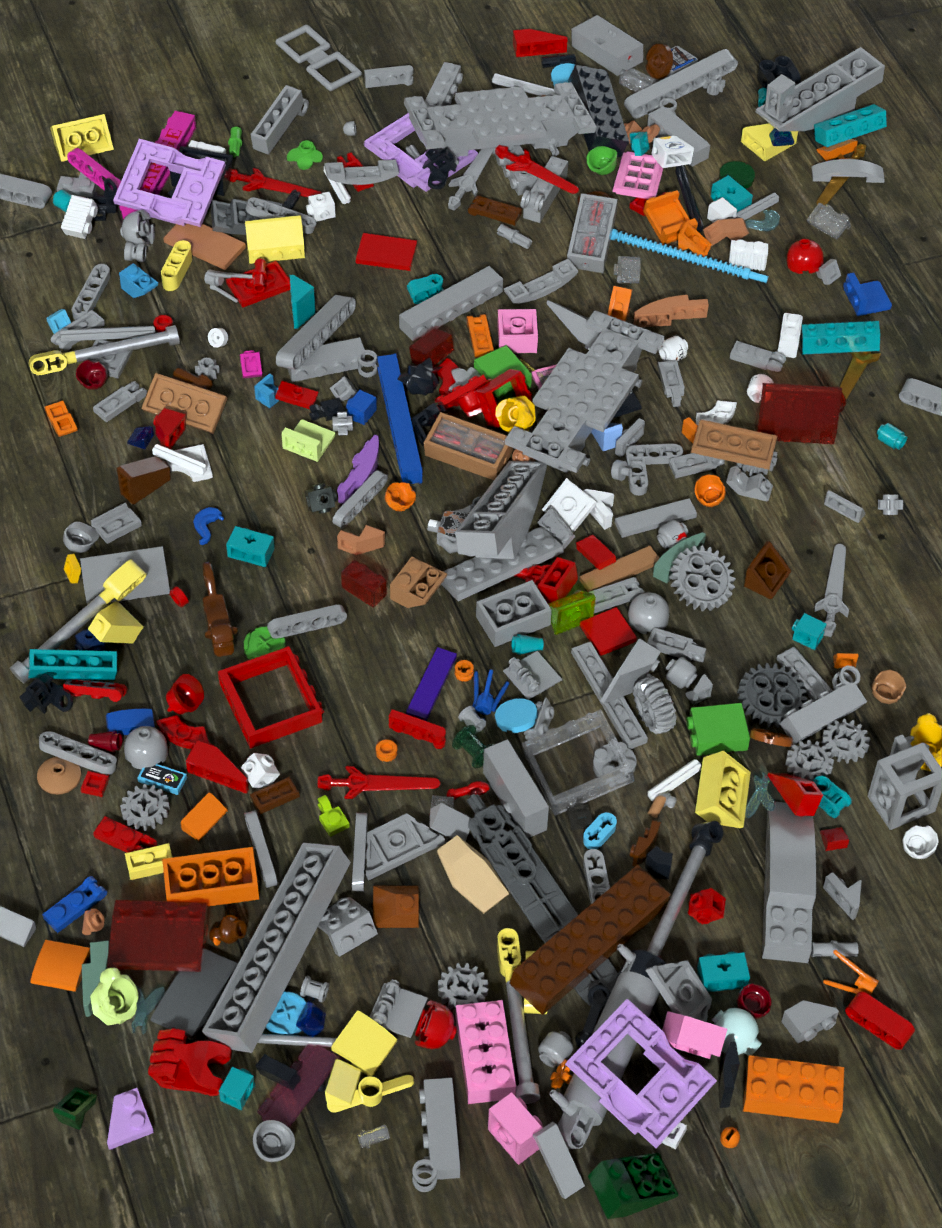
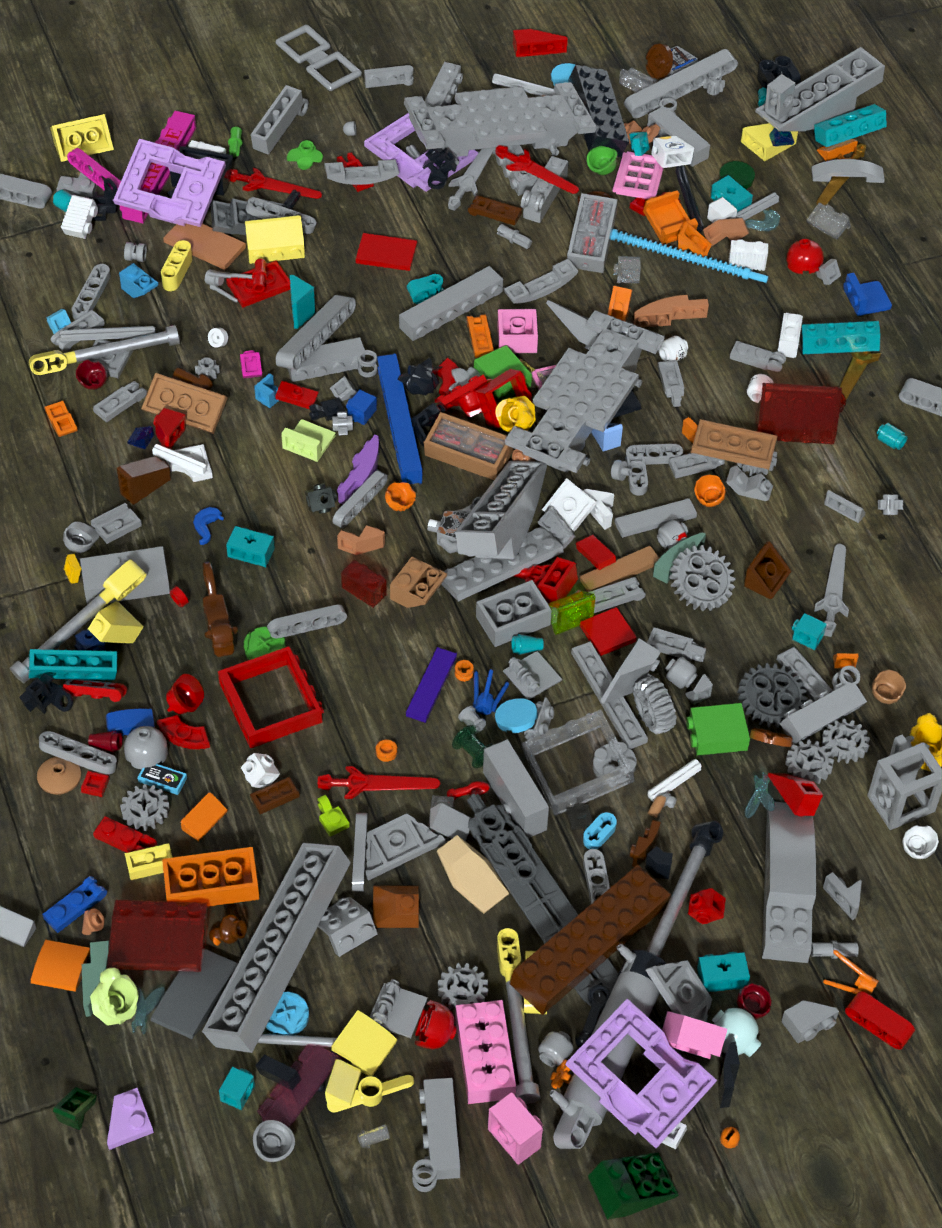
light grey cylinder [120,210,155,247] -> none
red piece [148,1028,232,1096] -> none
red tile [153,315,173,333] -> none
red slope [186,740,249,794] -> none
light grey beam [244,810,277,888] -> none
clear blue slope [296,1001,326,1037] -> none
light grey bush [300,976,329,1003] -> none
white brick [306,192,335,222] -> none
white axle [324,167,351,205] -> none
red plate [389,709,446,749] -> none
clear red brick [409,328,454,366] -> none
light grey tile [533,1122,585,1199] -> none
black axle [541,54,576,68] -> none
light grey brick [571,15,643,76] -> none
light grey plate [615,418,645,457] -> none
light grey cylinder [628,592,670,634] -> none
light yellow slope [695,751,751,828] -> none
white tile [696,400,737,425] -> none
orange brick [743,1055,844,1123] -> none
teal piece [813,776,852,818] -> none
red slope [820,827,849,851] -> none

